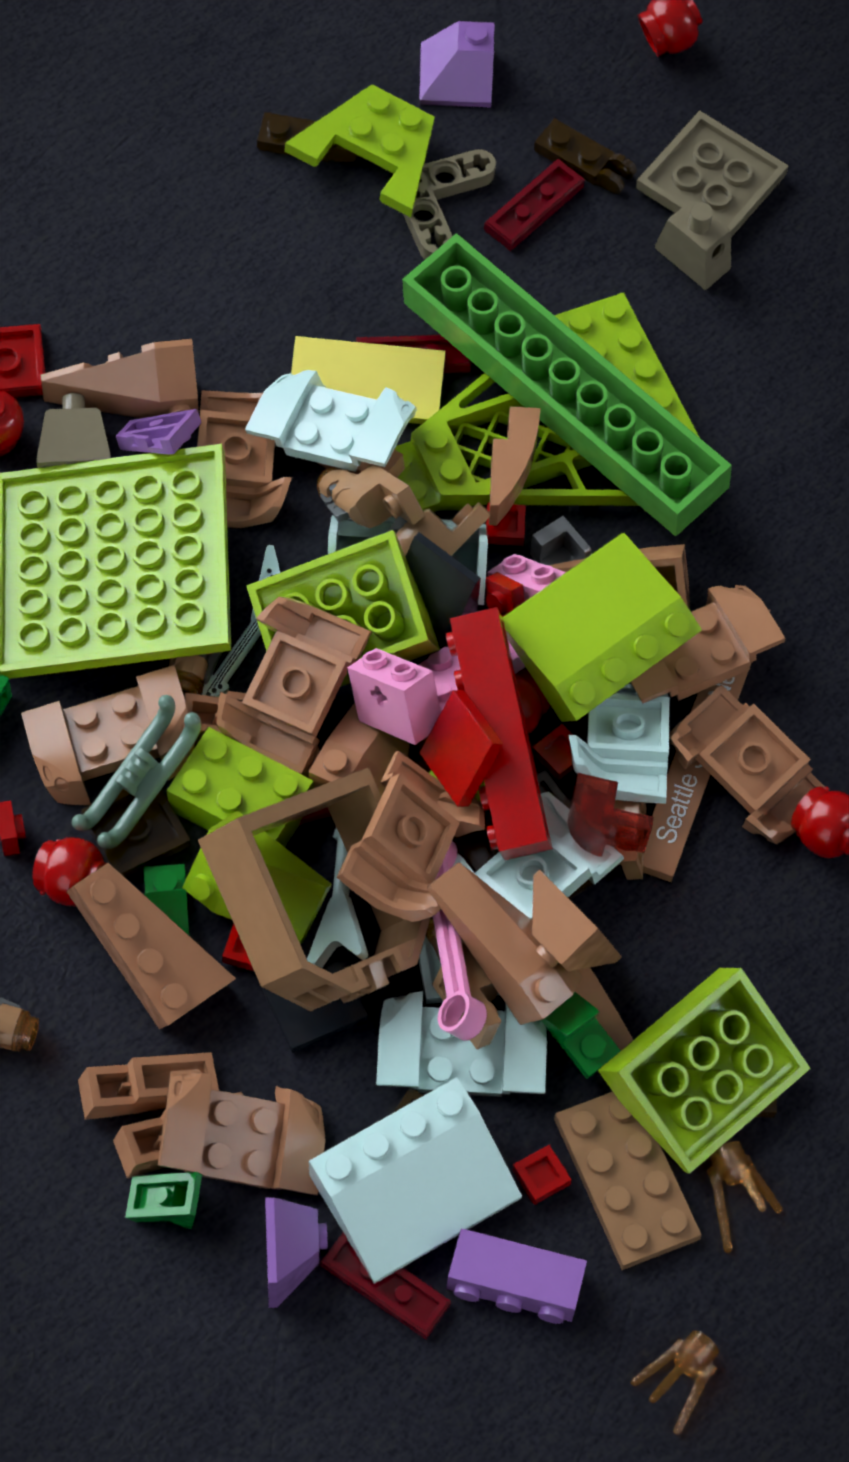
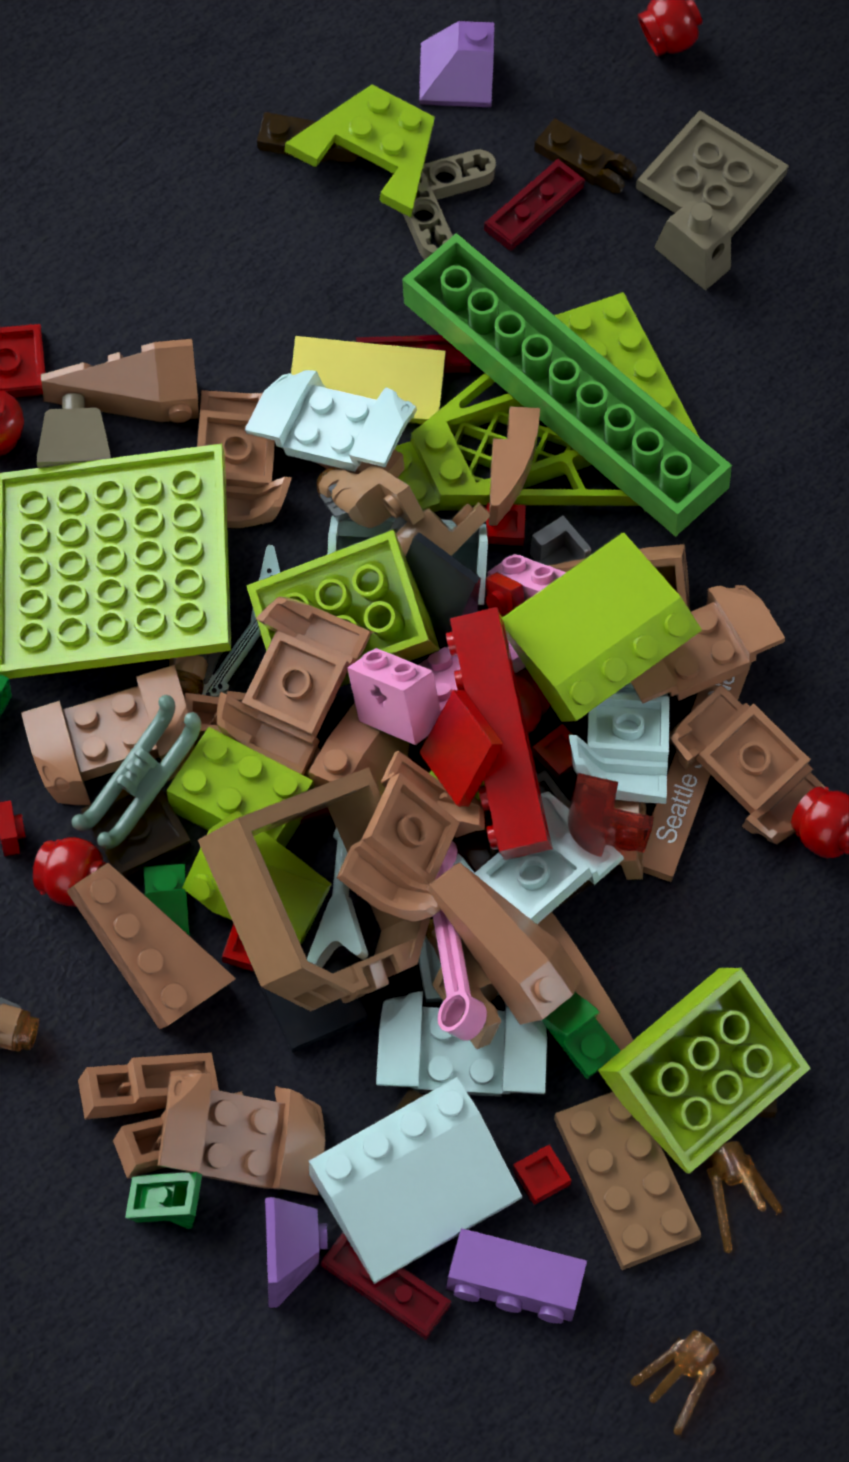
medium lavender wing [115,409,202,455] -> none
nougat wedge [532,869,622,972] -> none

